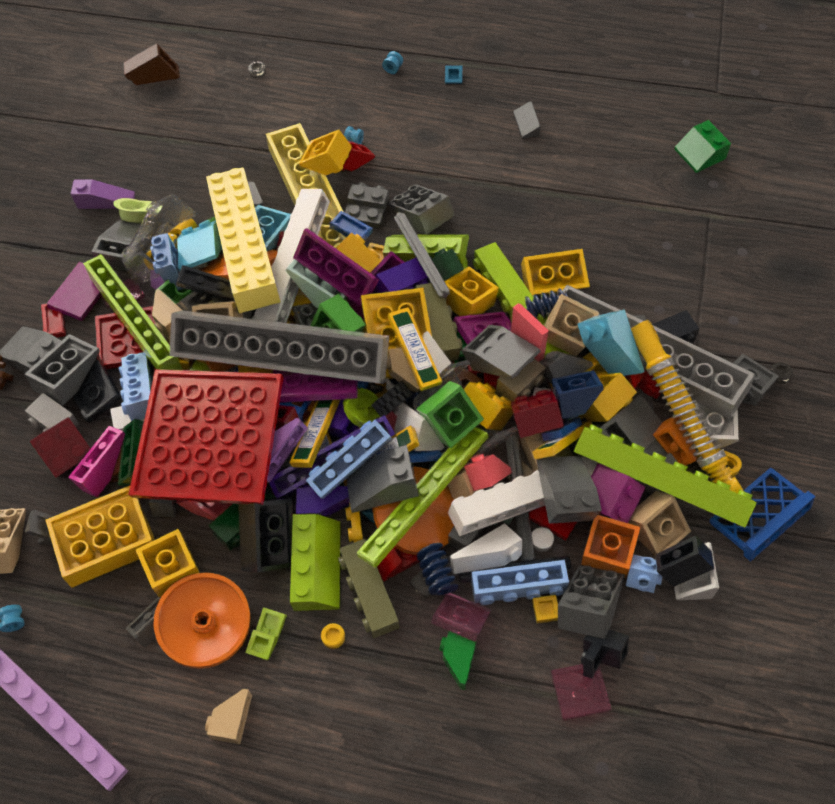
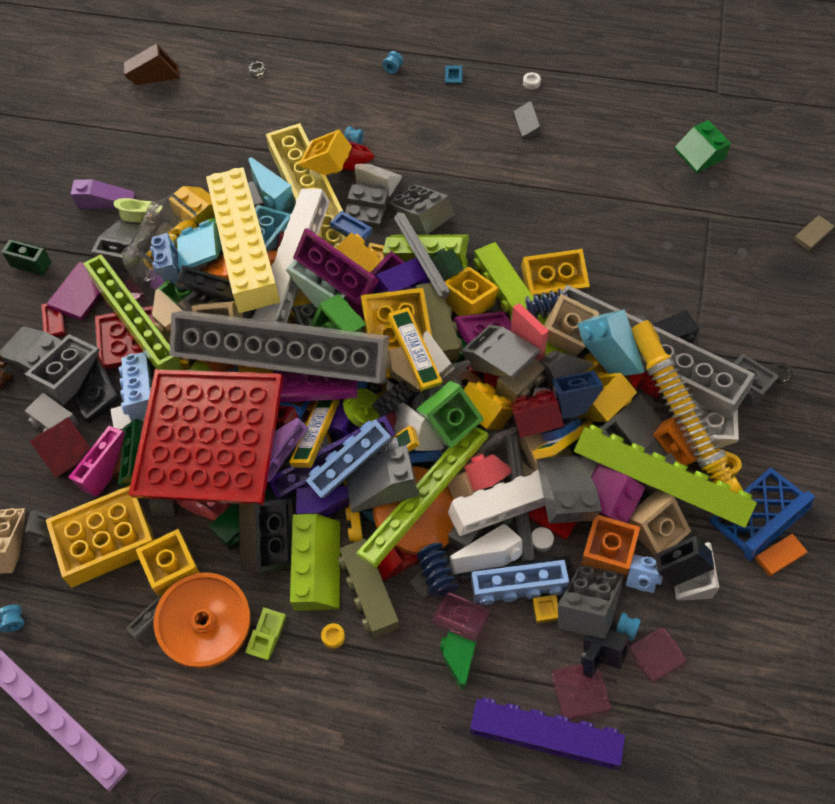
tan slope [205,689,252,744] -> none
none -> dark green brick [1,239,52,276]
none -> yellow slope [169,186,215,227]
none -> medium azure slope [248,157,295,214]
none -> white slope [355,164,402,197]
none -> dark purple brick [470,698,625,770]
none -> white tile [523,72,541,90]
none -> dark azure wheel [615,612,641,642]
none -> clear pink piece [629,627,687,682]
none -> orange tile [755,533,807,577]
none -> dark tan tile [793,215,834,251]

